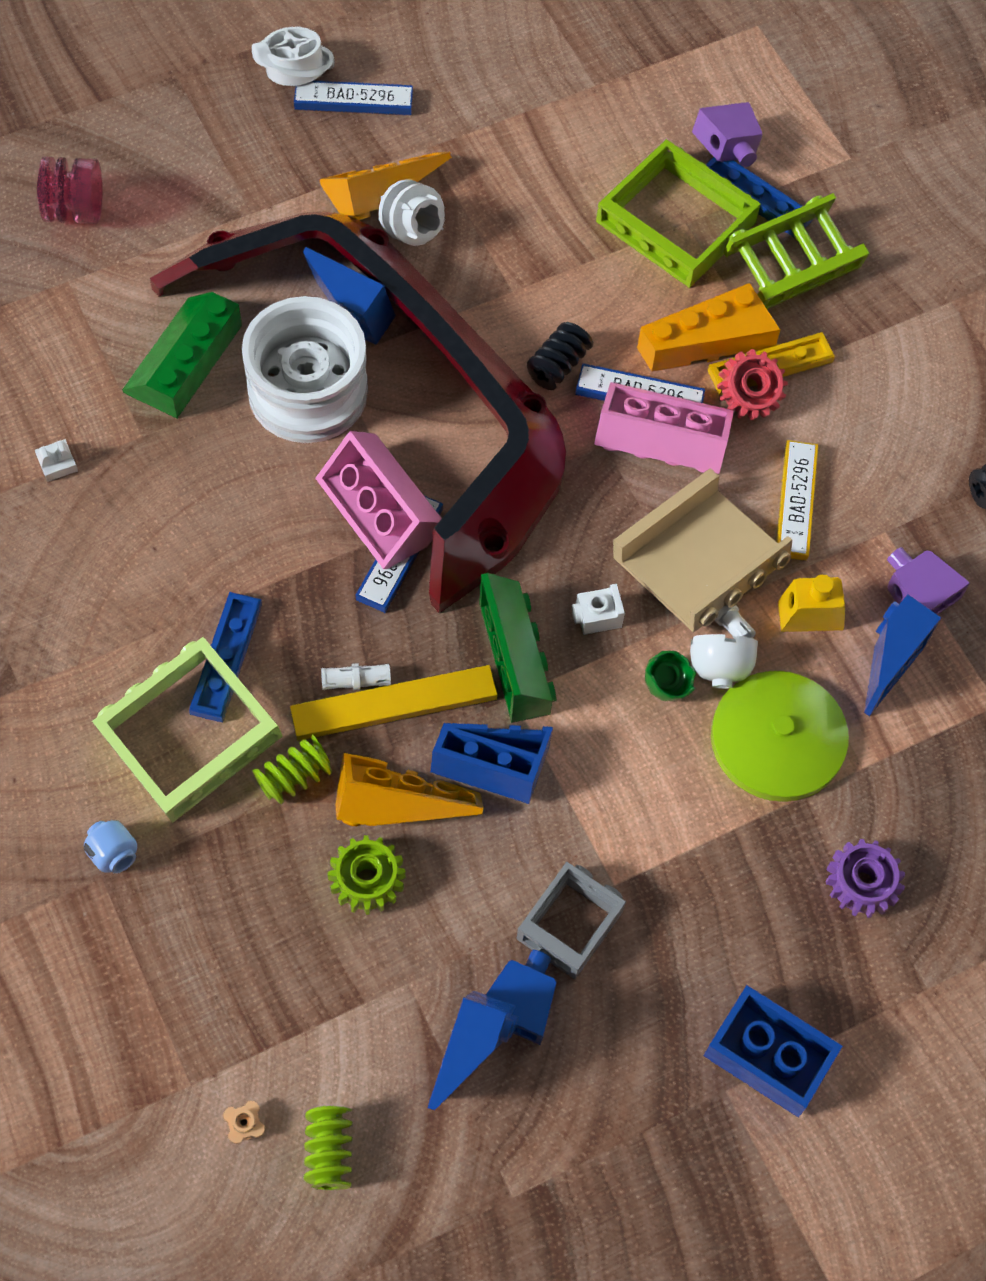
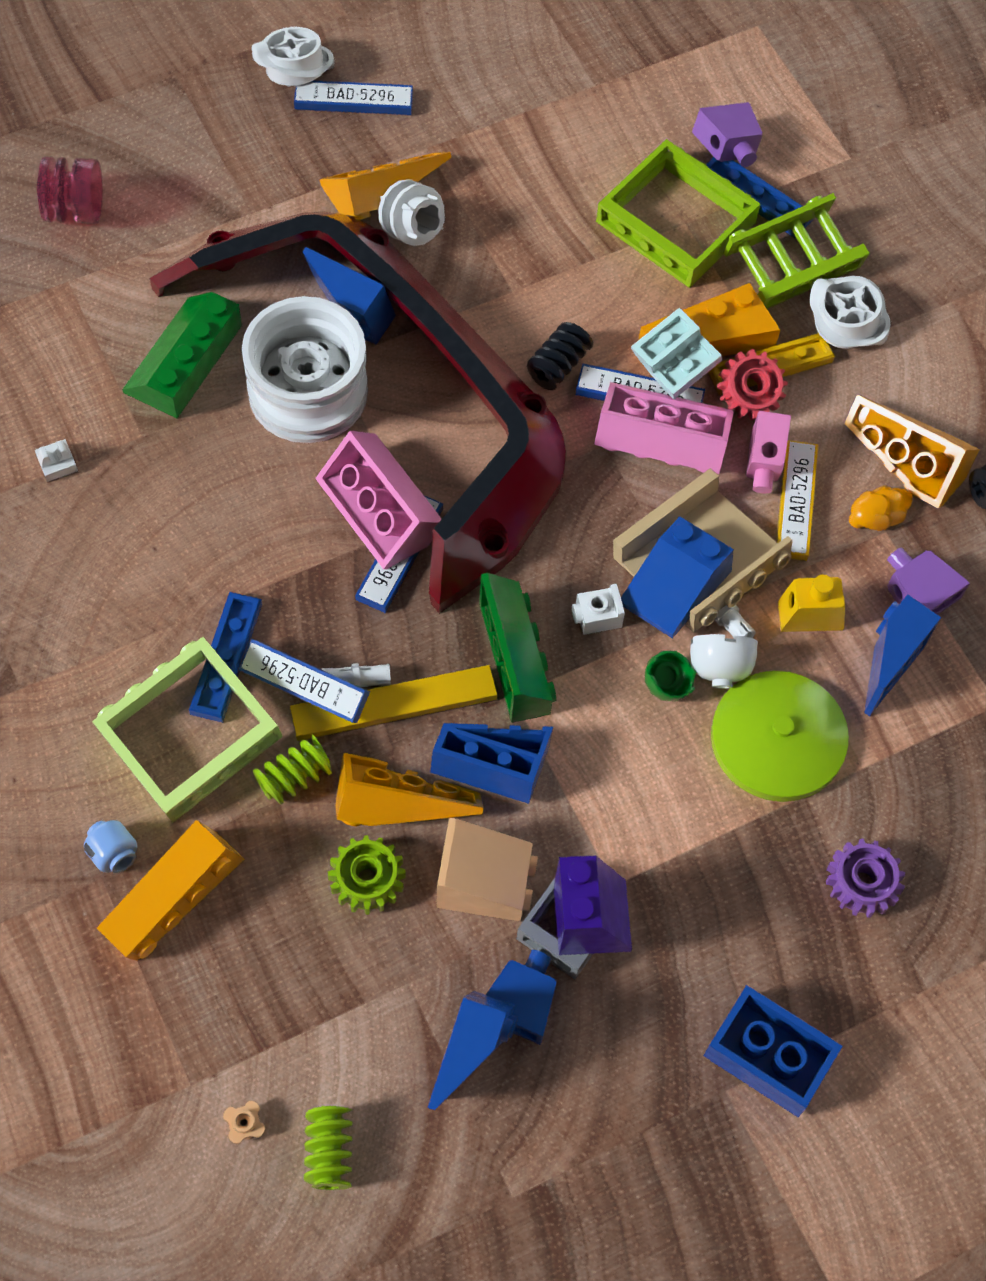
none -> light orange wedge [97,820,245,961]
none -> white tile [239,639,370,723]
none -> light nougat slope [437,818,538,921]
none -> dark purple slope [554,856,632,955]
none -> blue slope [621,516,734,638]
none -> light aqua slope [631,308,722,399]
none -> bright pink torso [746,411,791,494]
none -> white piece [810,276,891,349]
none -> light orange wedge [844,395,980,508]
none -> light orange arm [849,485,913,531]

